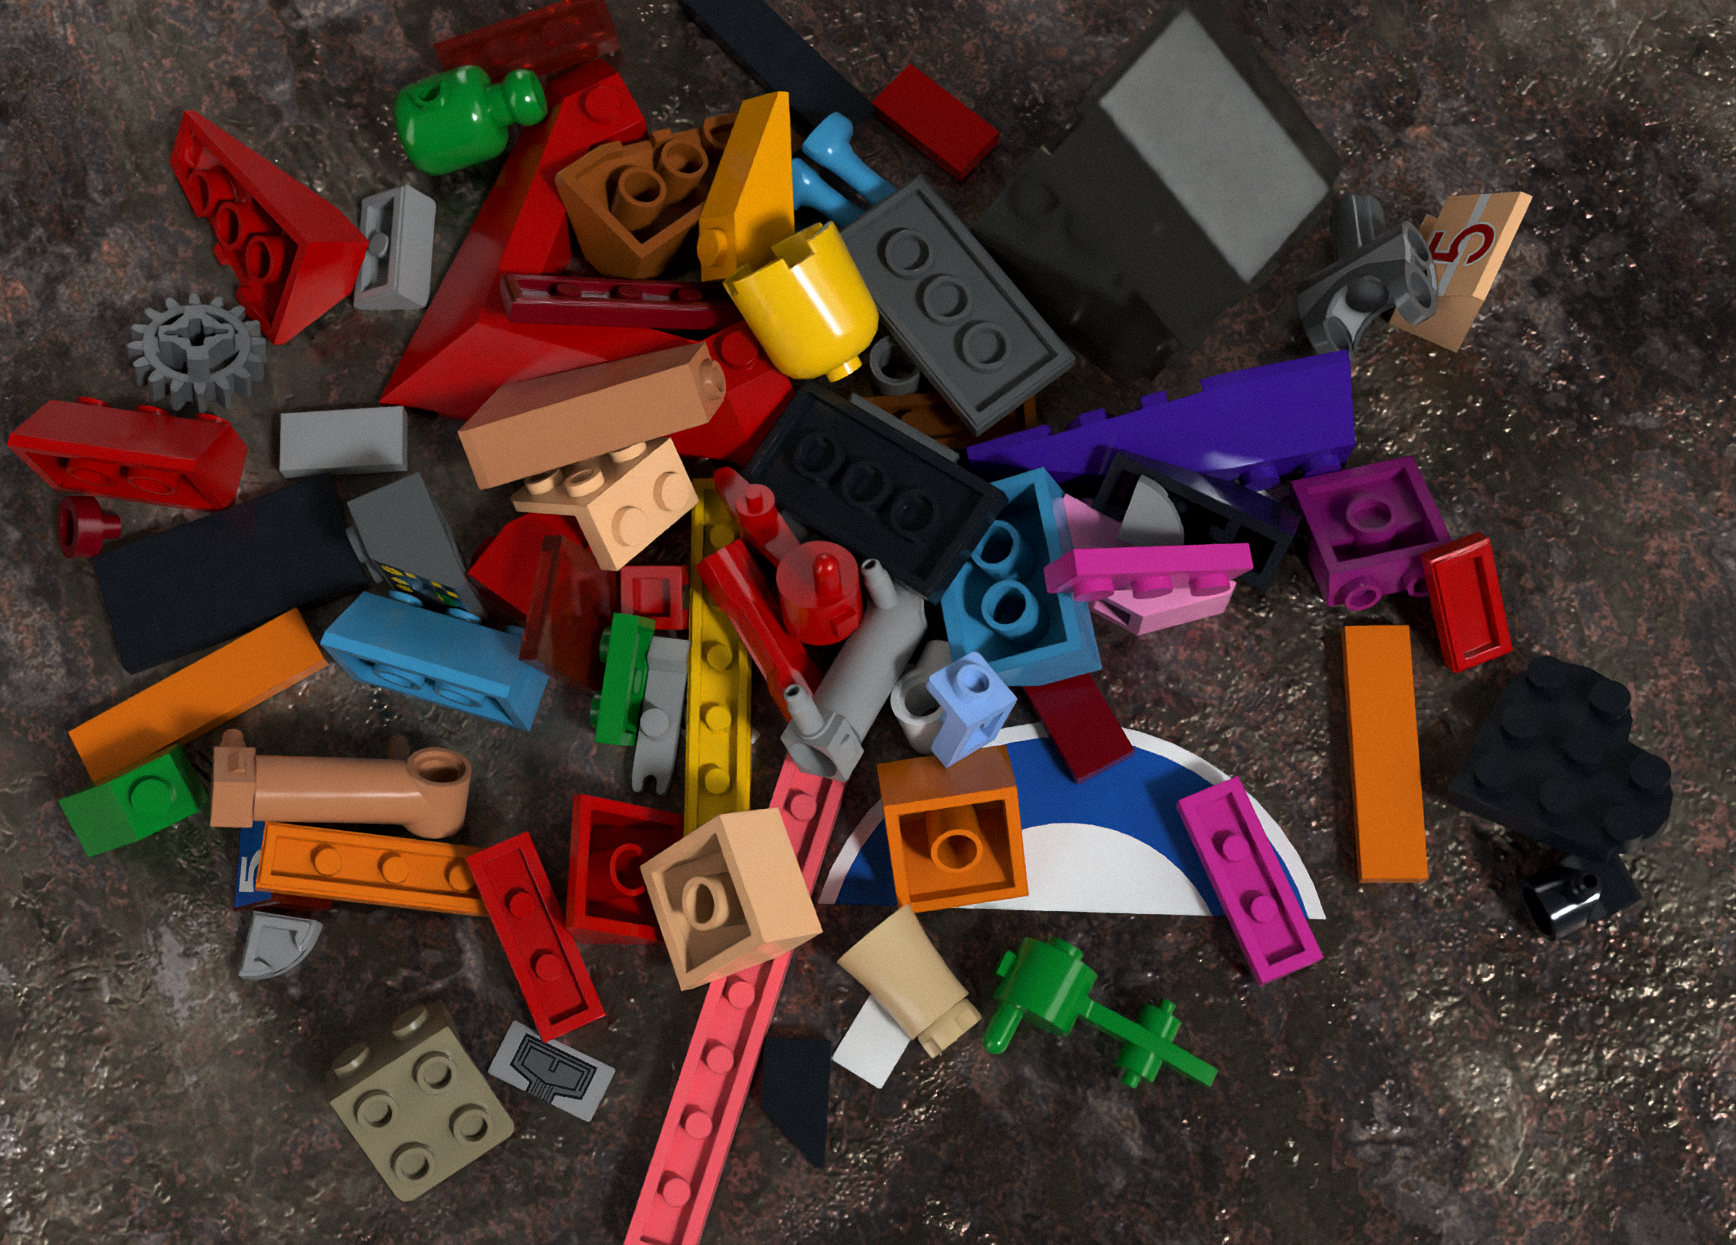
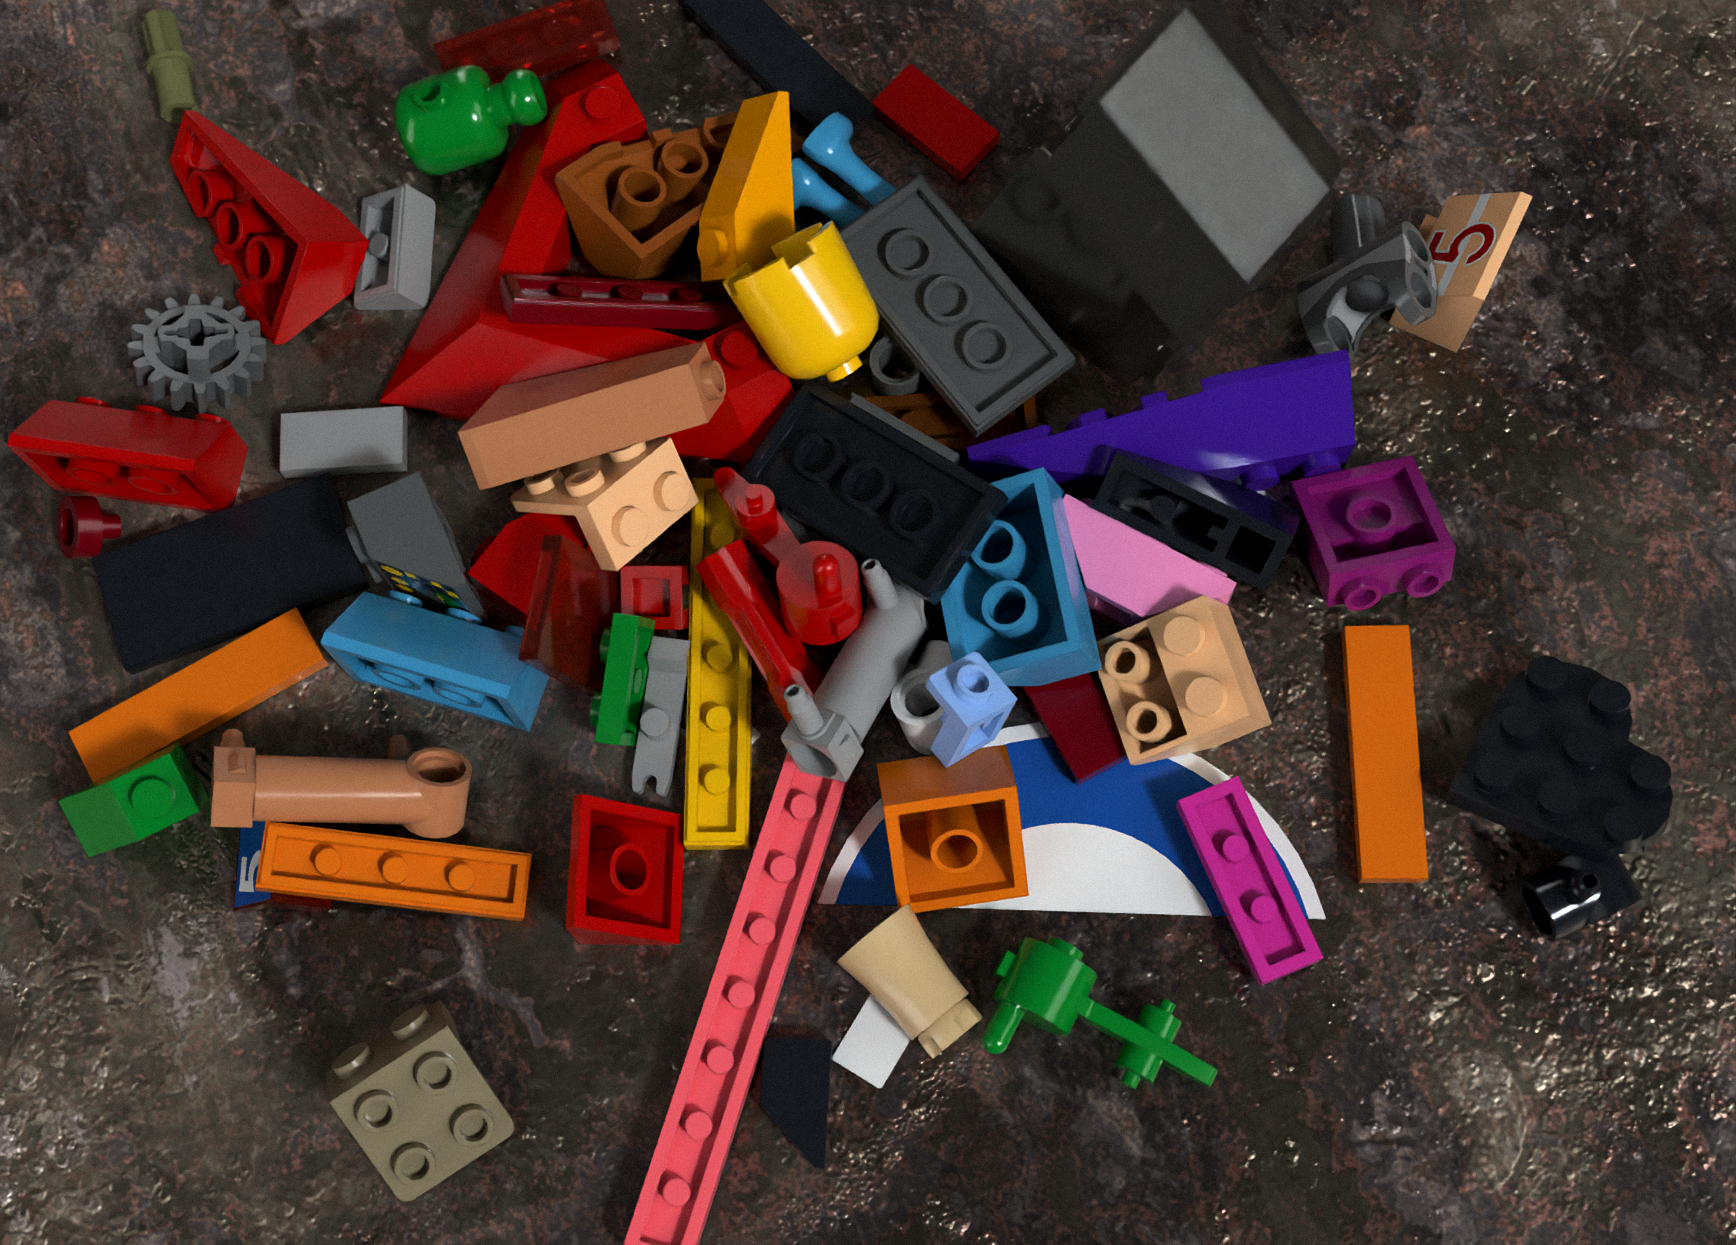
light grey tile [238,911,323,980] -> none
red plate [464,831,606,1043] -> none
sticker [488,1021,615,1122] -> none
light nougat slope [639,807,823,991] -> none
dark pink plate [1043,543,1254,602] -> none
light grey tile [1116,475,1184,547] -> none
red tile [1420,531,1513,674] -> none
none -> olive axle [142,8,200,124]
none -> light nougat slope [1096,594,1272,766]

